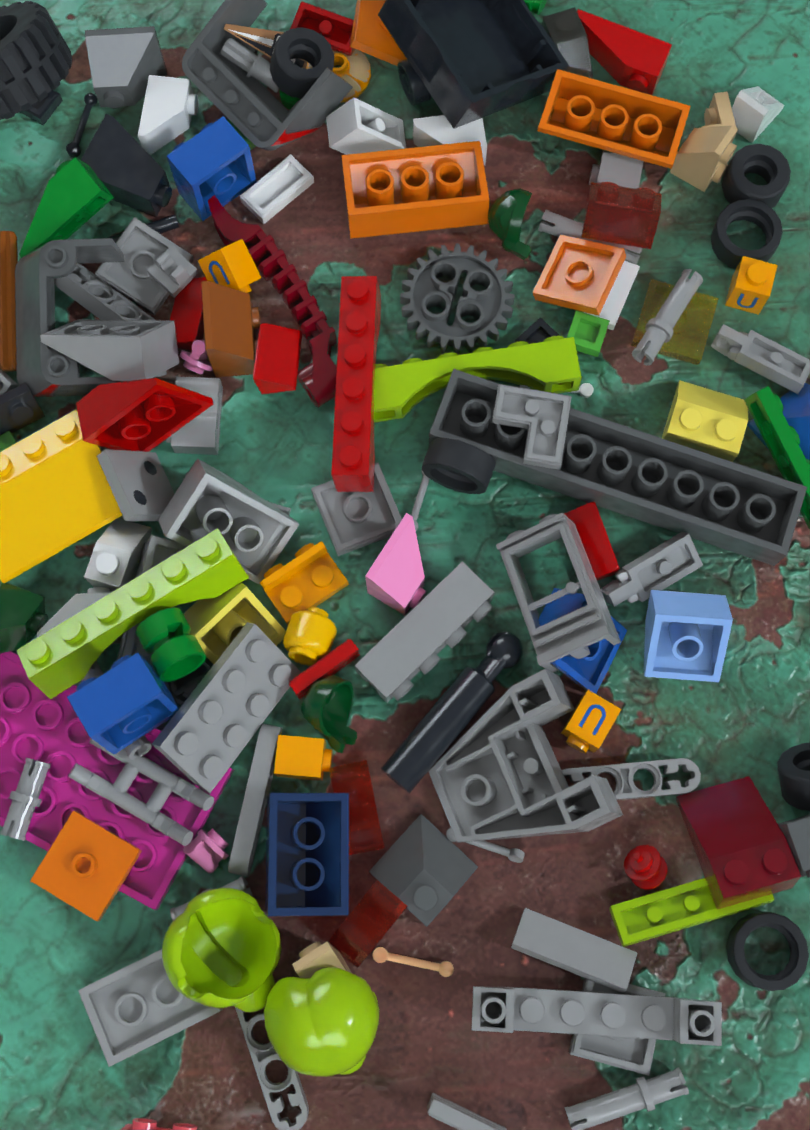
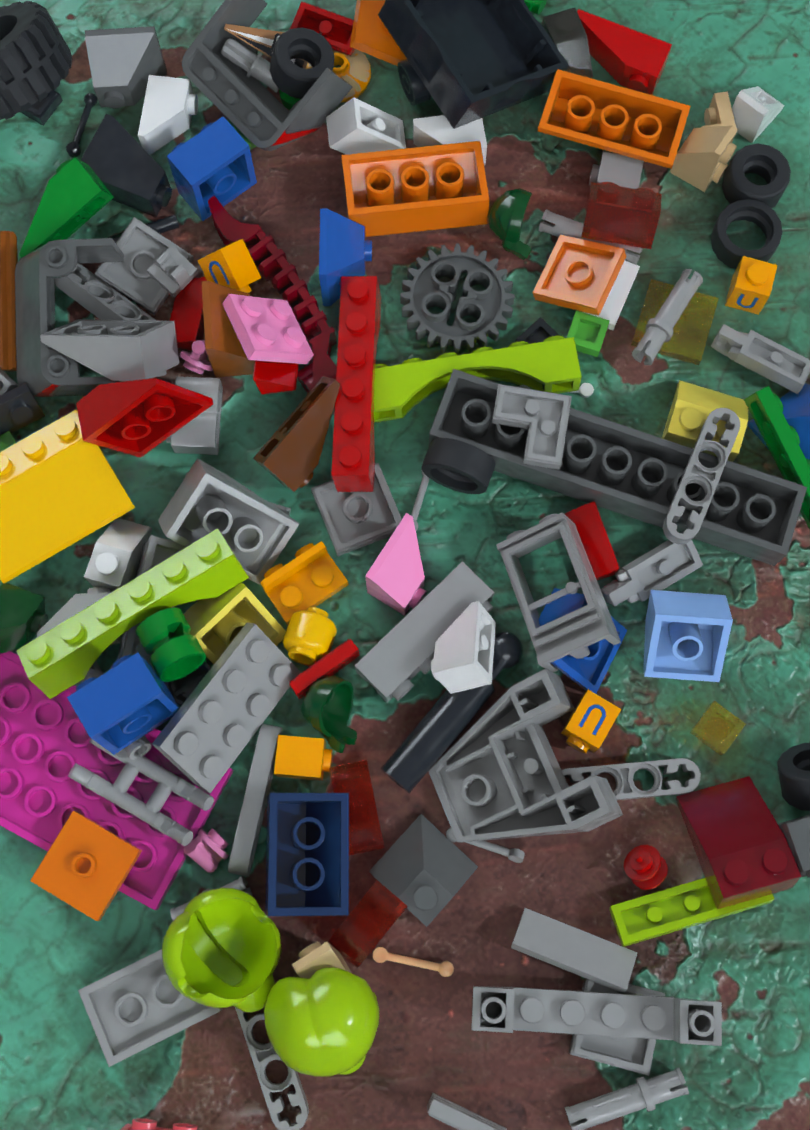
light grey pin [0,757,51,841] -> none
light grey tile [97,449,174,521] -> none
white tile [240,154,314,224] -> none
black tyre [726,912,809,991] -> none
none -> bright pink plate [222,294,314,364]
none -> reddish brown slope [253,376,340,492]
none -> blue slope [319,209,372,306]
none -> white slope [431,601,496,694]
none -> light grey beam [663,408,740,544]
none -> clear yellow plate [690,701,746,756]

